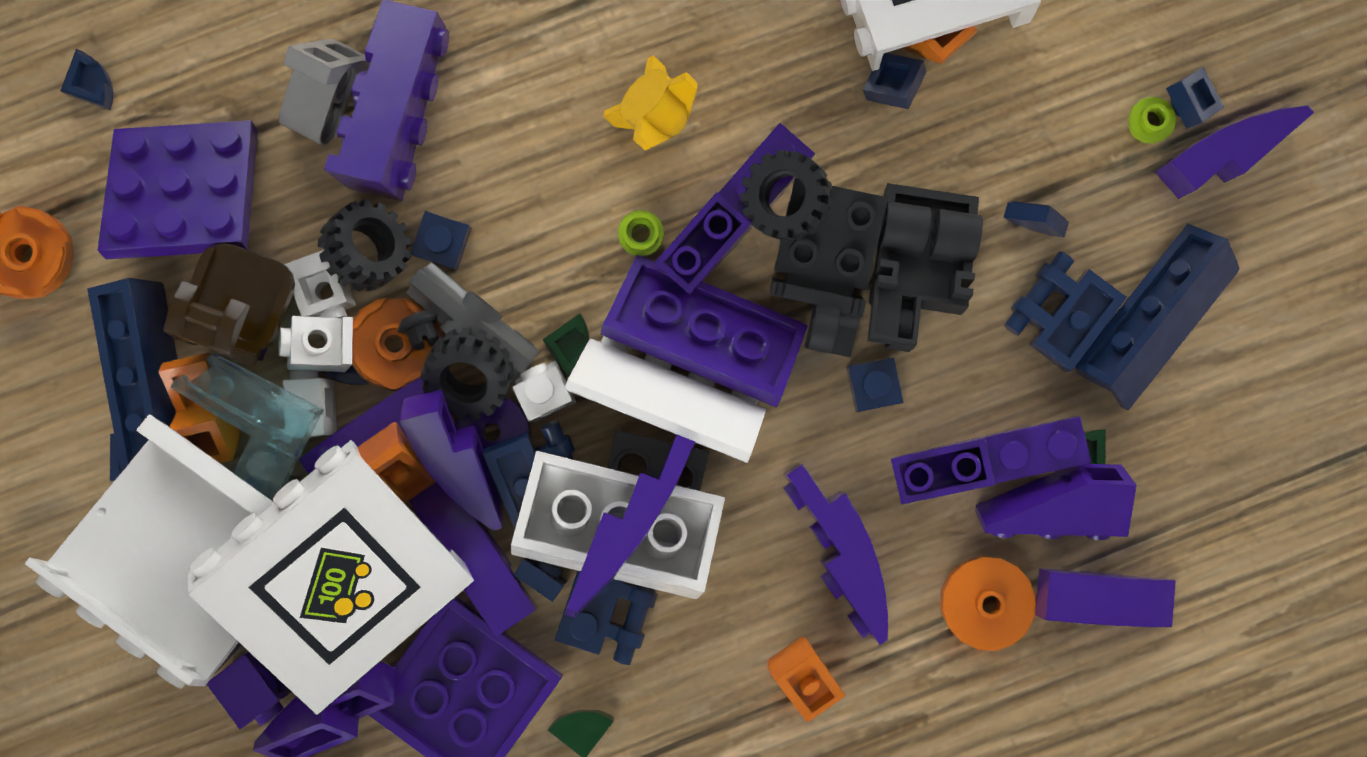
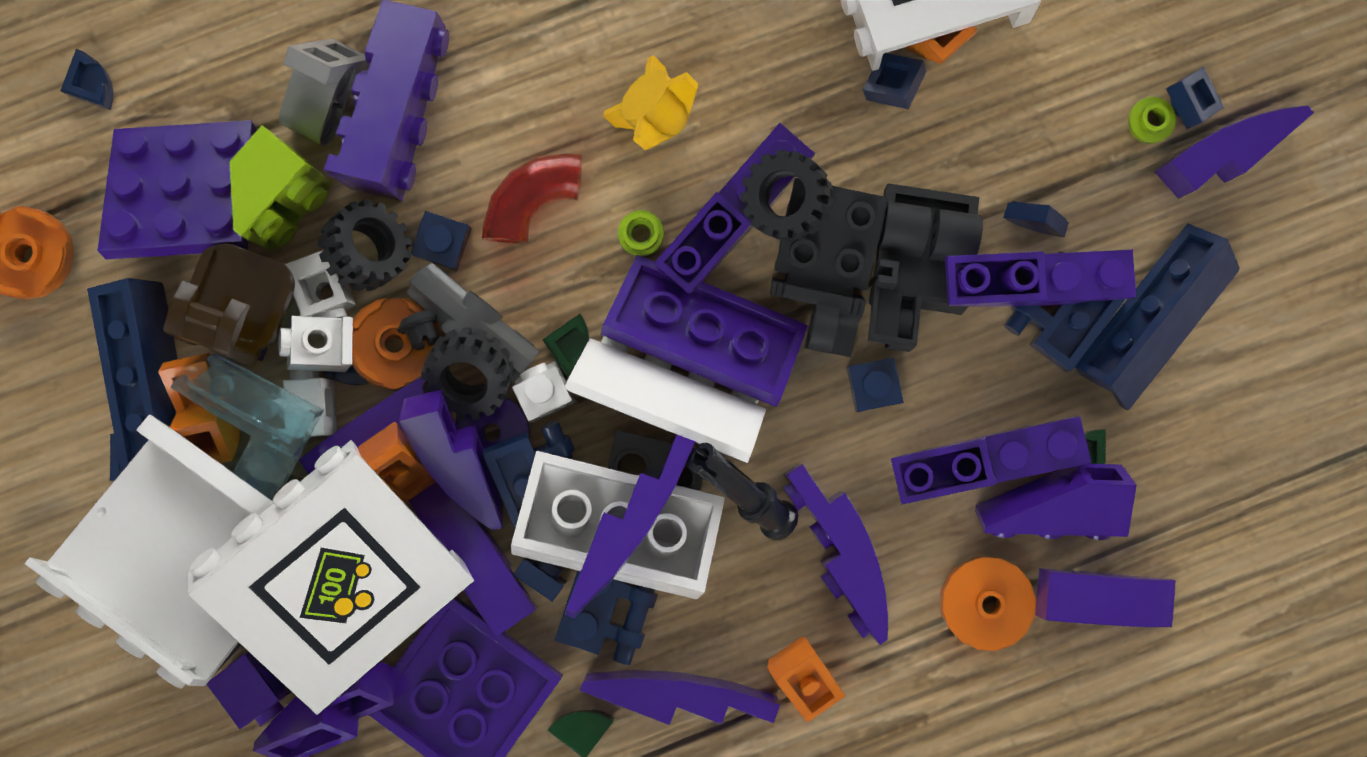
none -> lime slope [230,125,333,251]
none -> clear red cylinder [482,153,582,244]
none -> dark purple slope [580,670,780,725]
none -> black pin [688,443,799,541]
none -> dark purple slope [945,249,1136,307]

